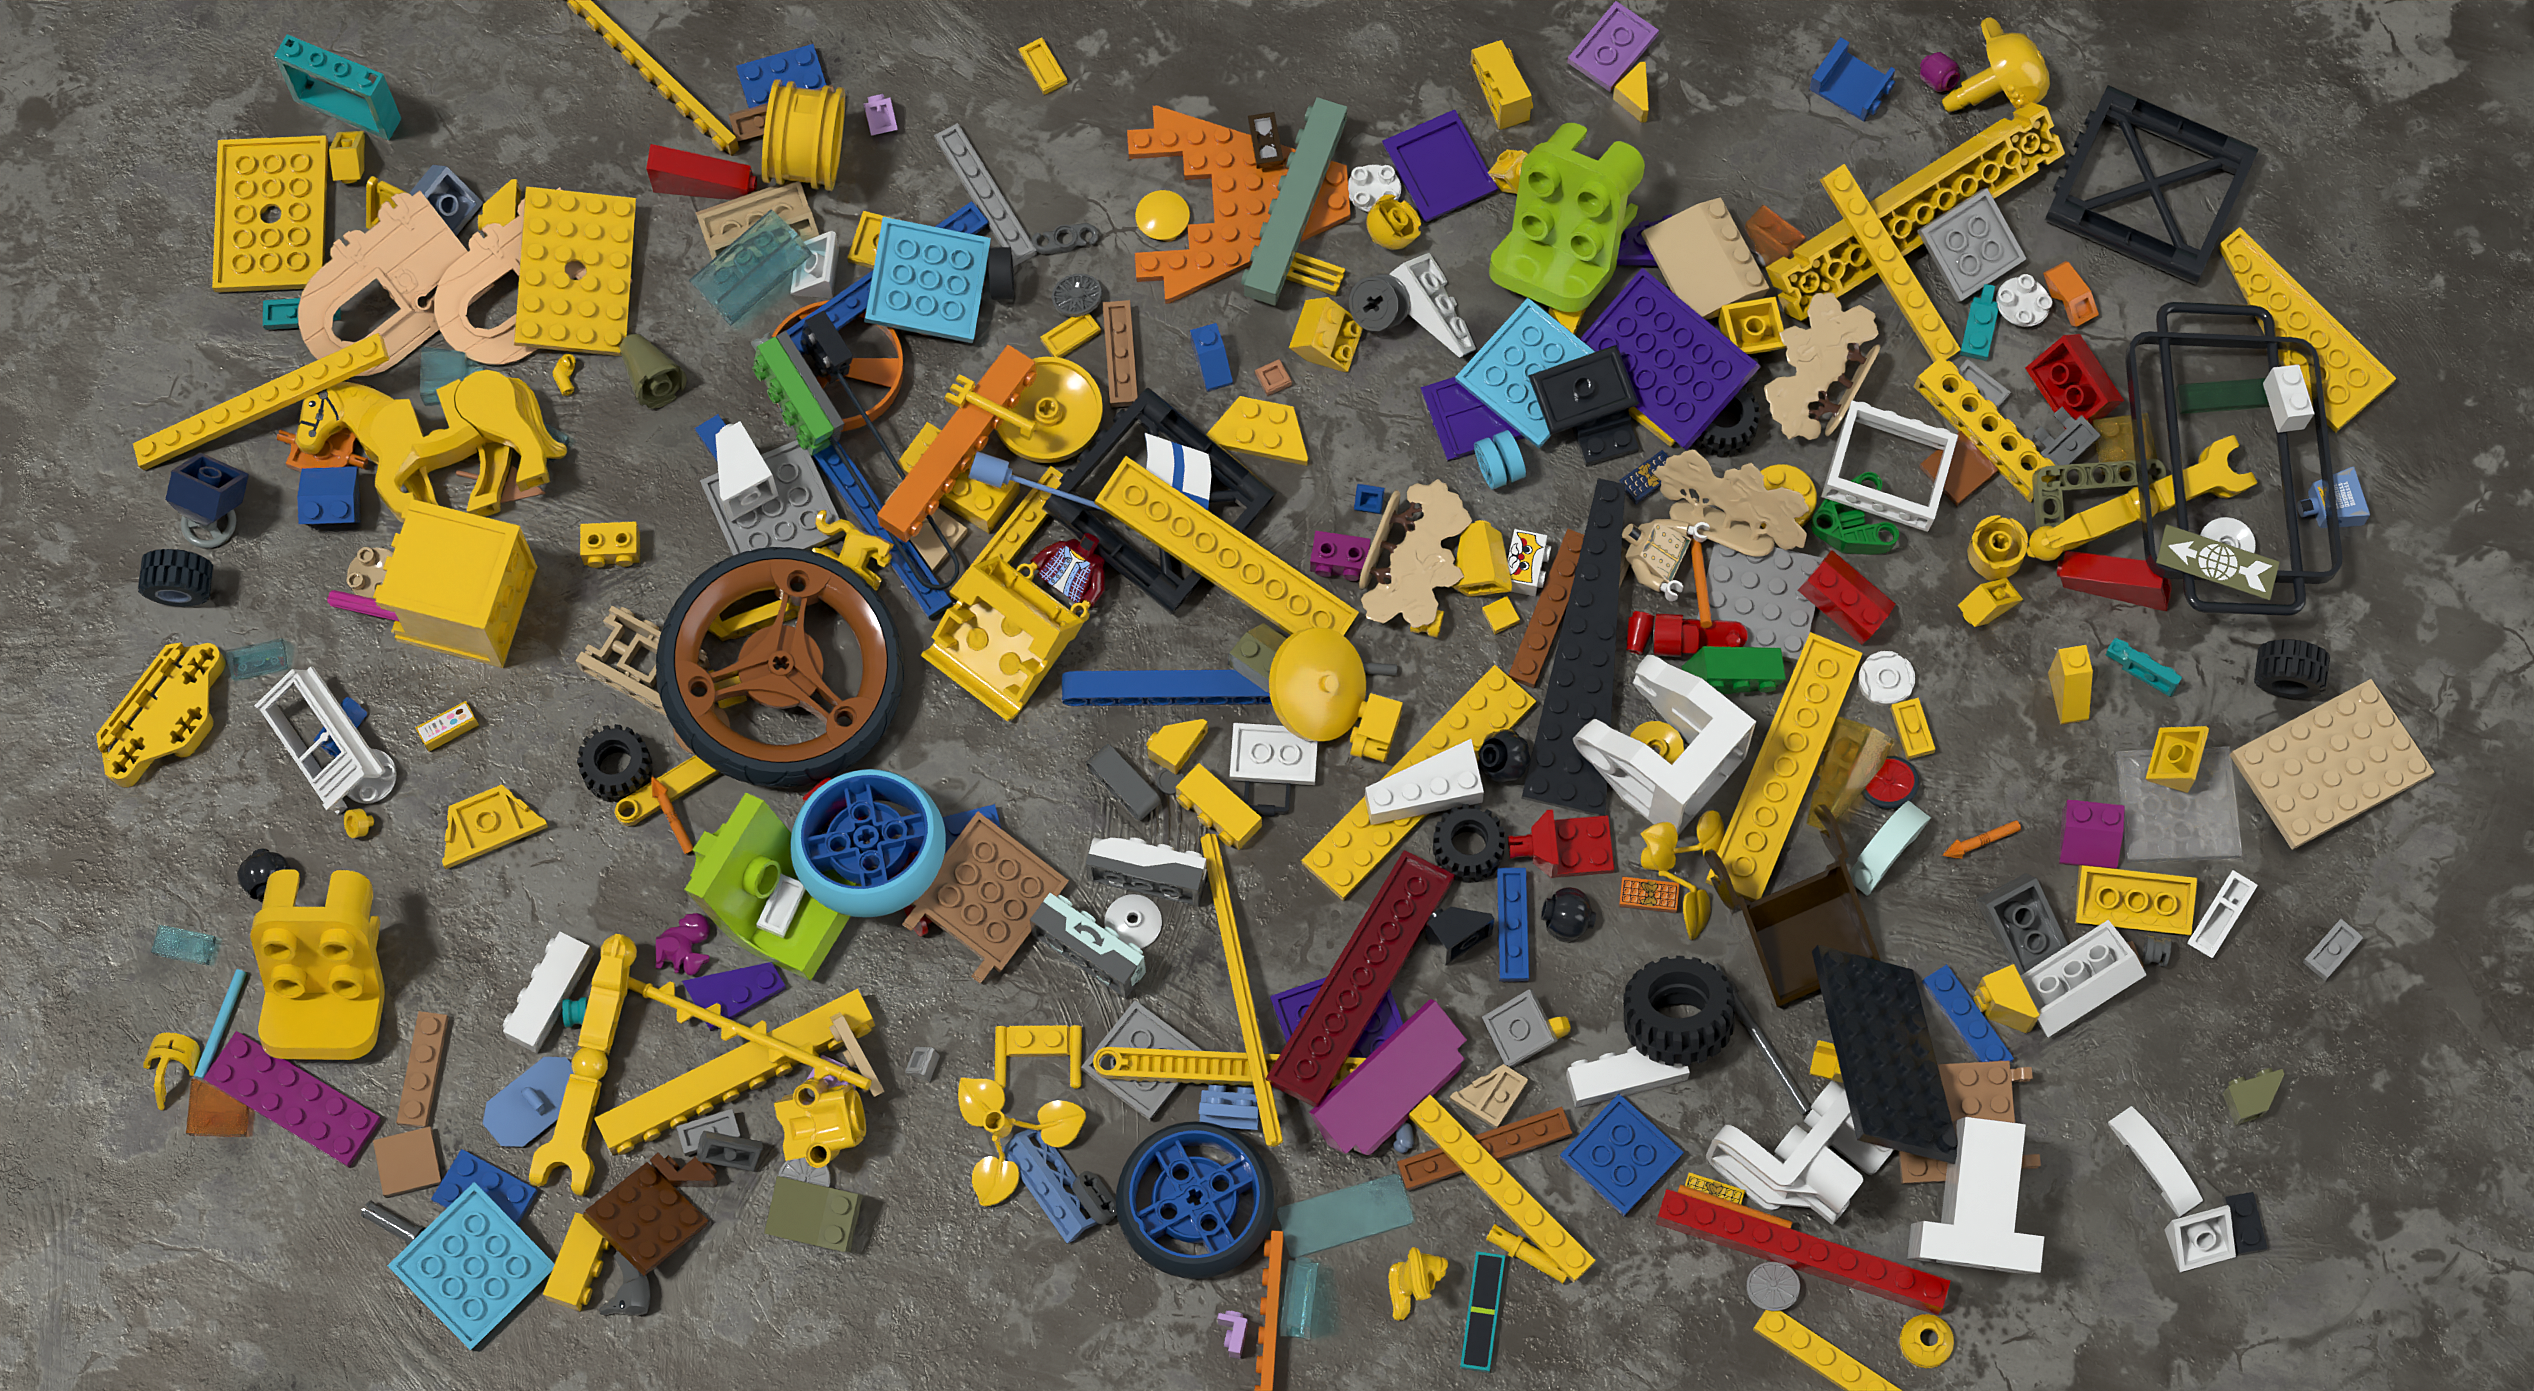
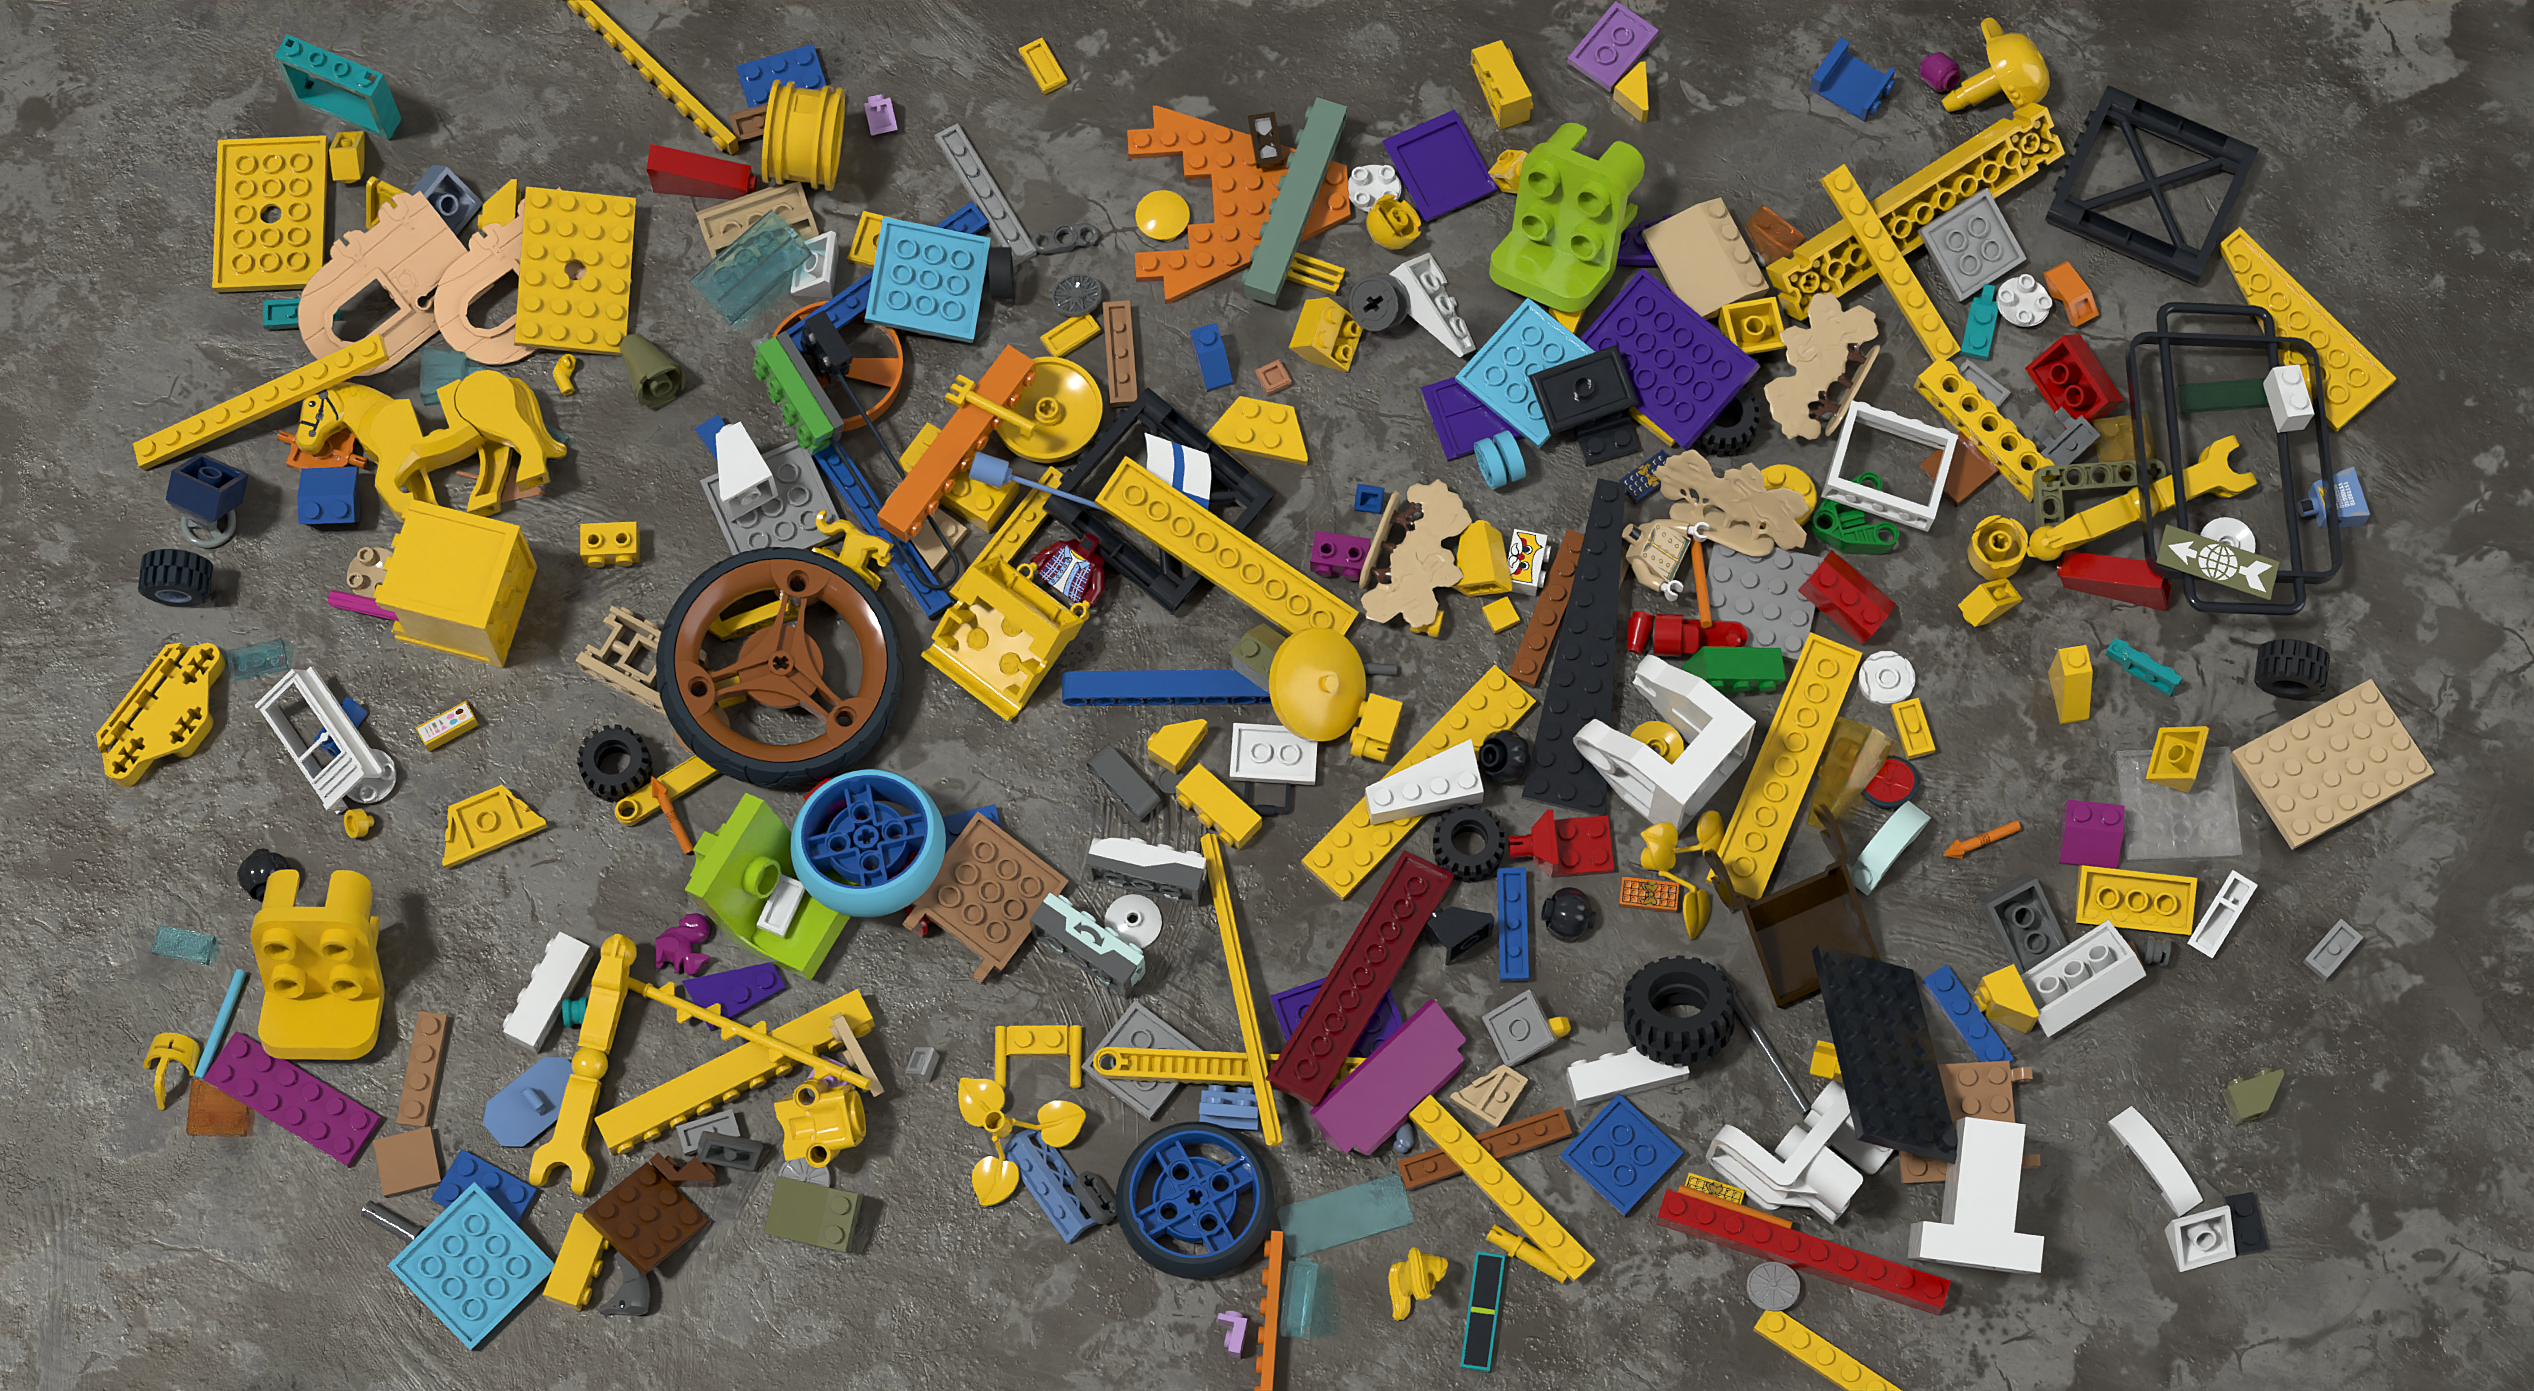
yellow piece [1899,1314,1954,1369] -> none

